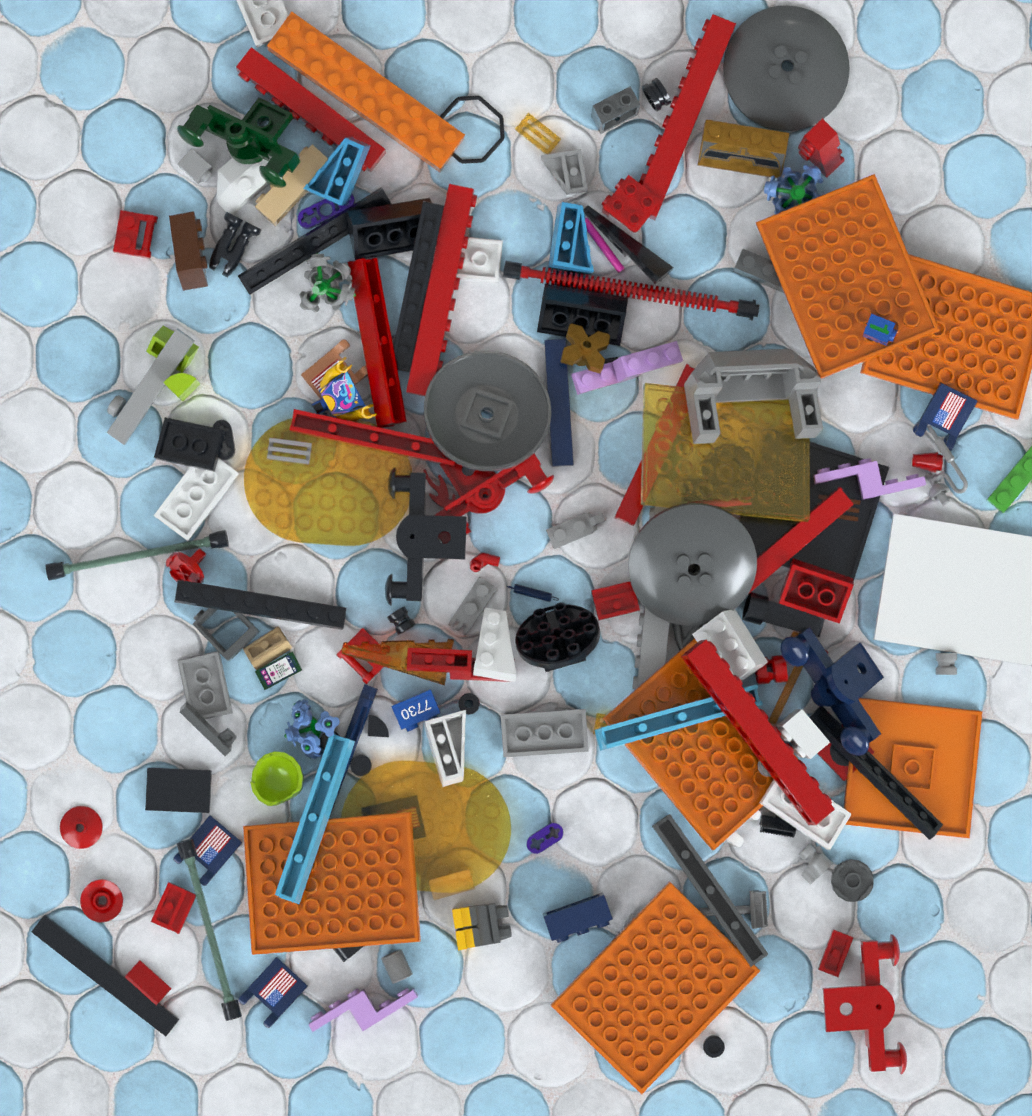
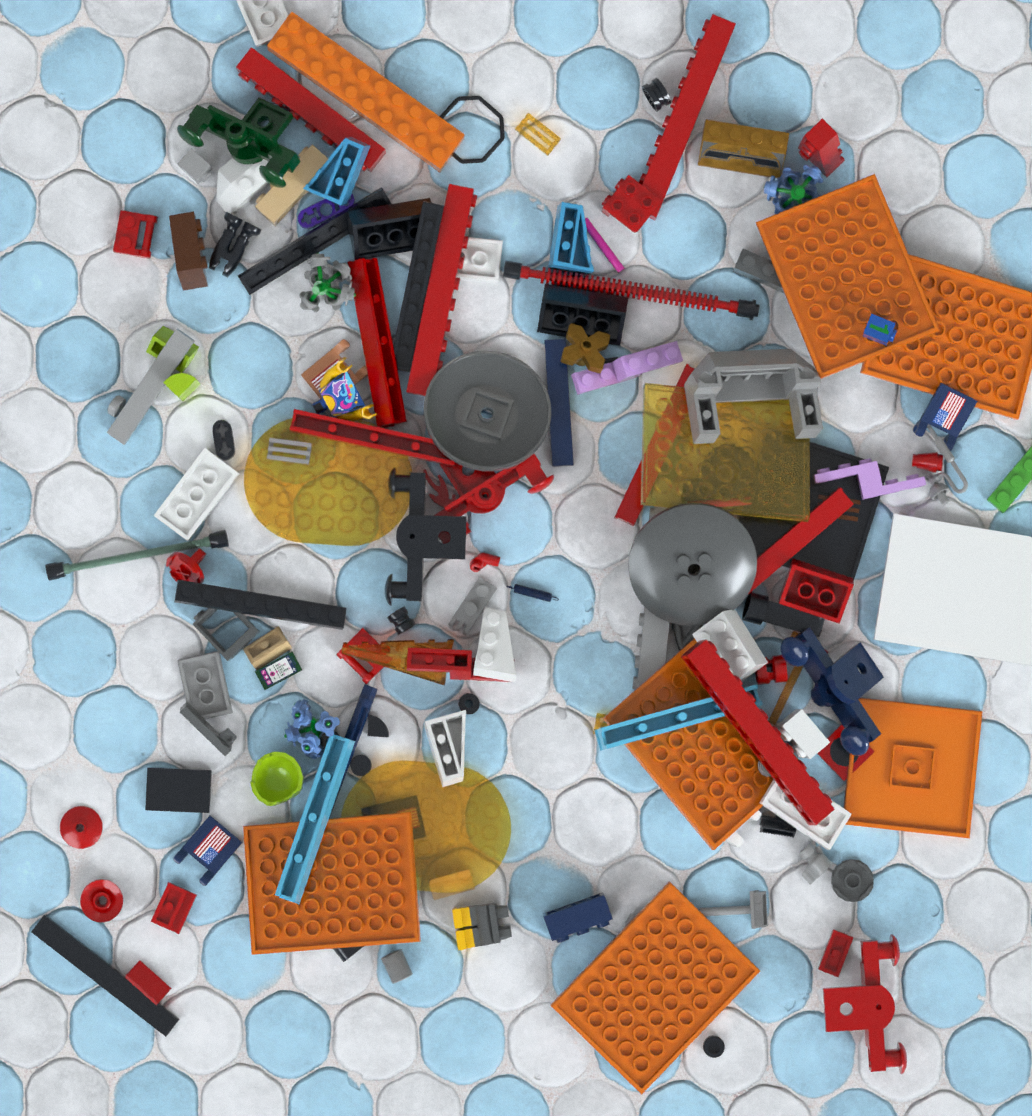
black tile [154,417,226,472] -> none
sand green hose [176,838,242,1021] -> none
dark blue flag [238,957,308,1028] -> none
lavender bracket [308,988,418,1032] -> none
blue brick [391,690,441,732] -> none
light grey plate [501,709,589,757] -> none
black bracket [515,603,600,672] -> none
dark purple beam [526,823,563,854] -> none
light grey wing [541,149,588,195] -> none
light grey hinge [546,512,605,549] -> none
black wedge [583,205,674,284] -> none
dark grey window [591,86,640,134] -> none
red plate [591,581,640,621] -> none
dark grey tile [652,814,768,967] -> none
dark grey dish [723,5,850,131] -> none
black plate [809,706,943,840] -> none
light grey wheel [936,653,957,675] -> none

